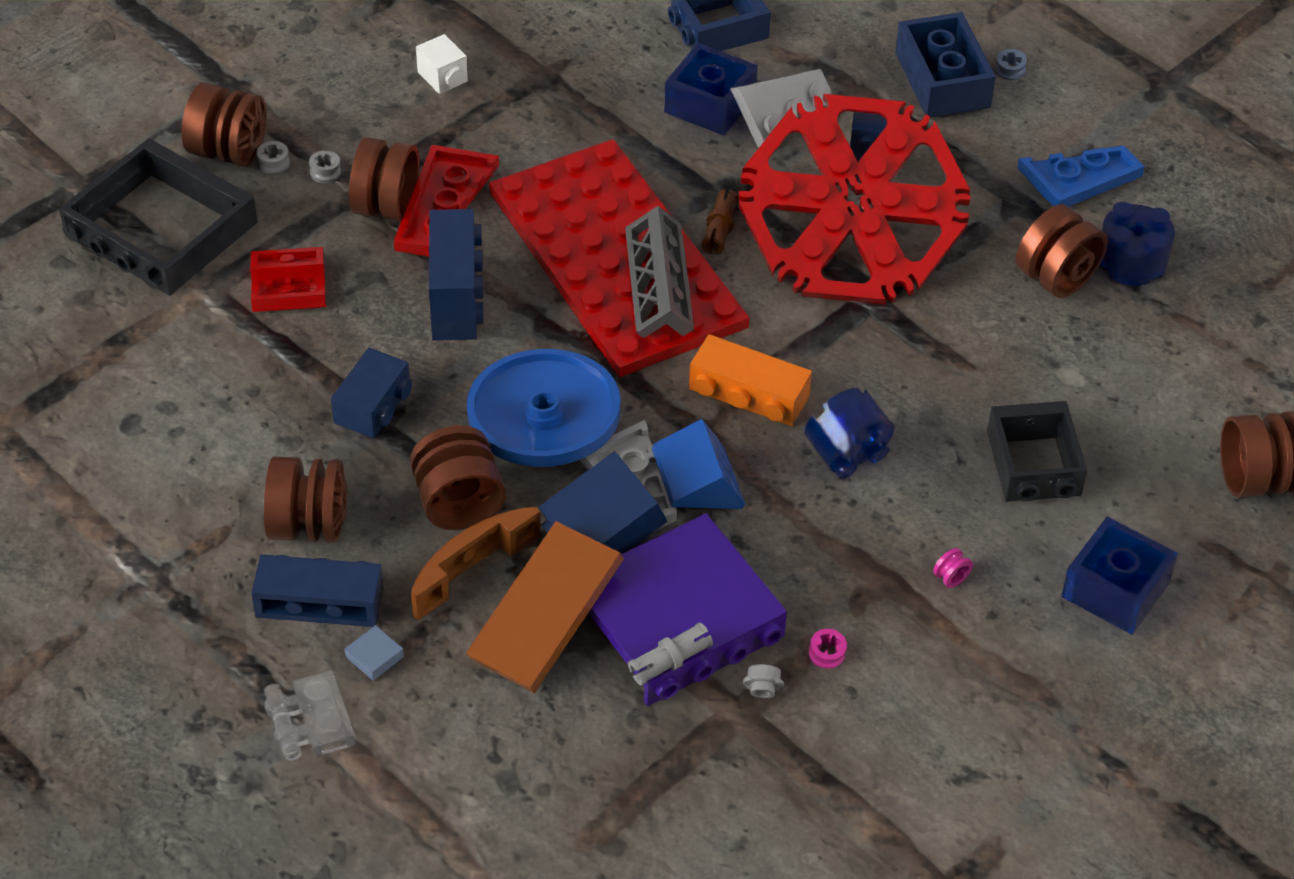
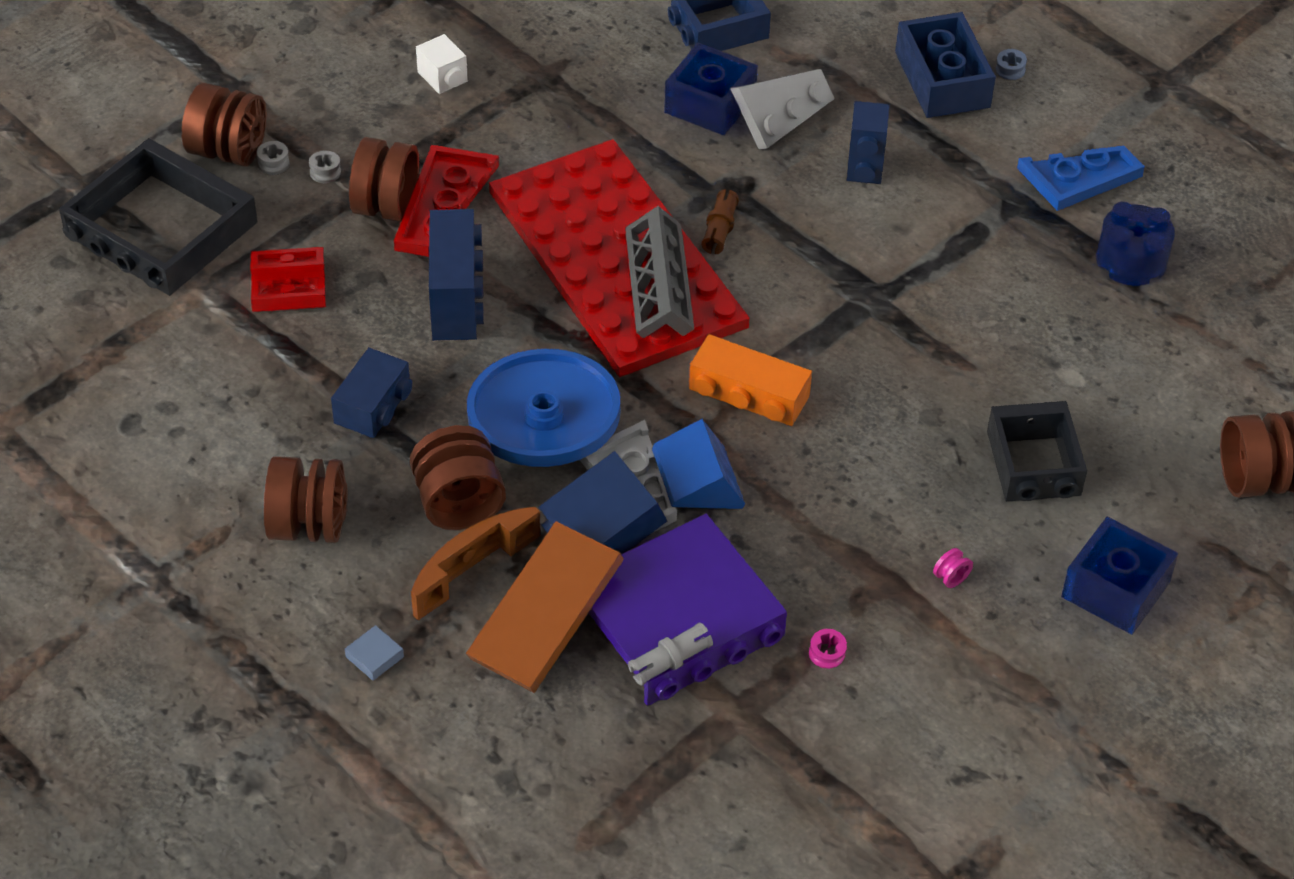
dark blue brick [251,554,384,627] -> none
clear plate [264,670,356,761] -> none
red plate [739,94,971,305] -> none
light grey plate [743,664,784,698] -> none
clear blue brick [804,388,895,479] -> none
copper wheel [1015,204,1108,299] -> none

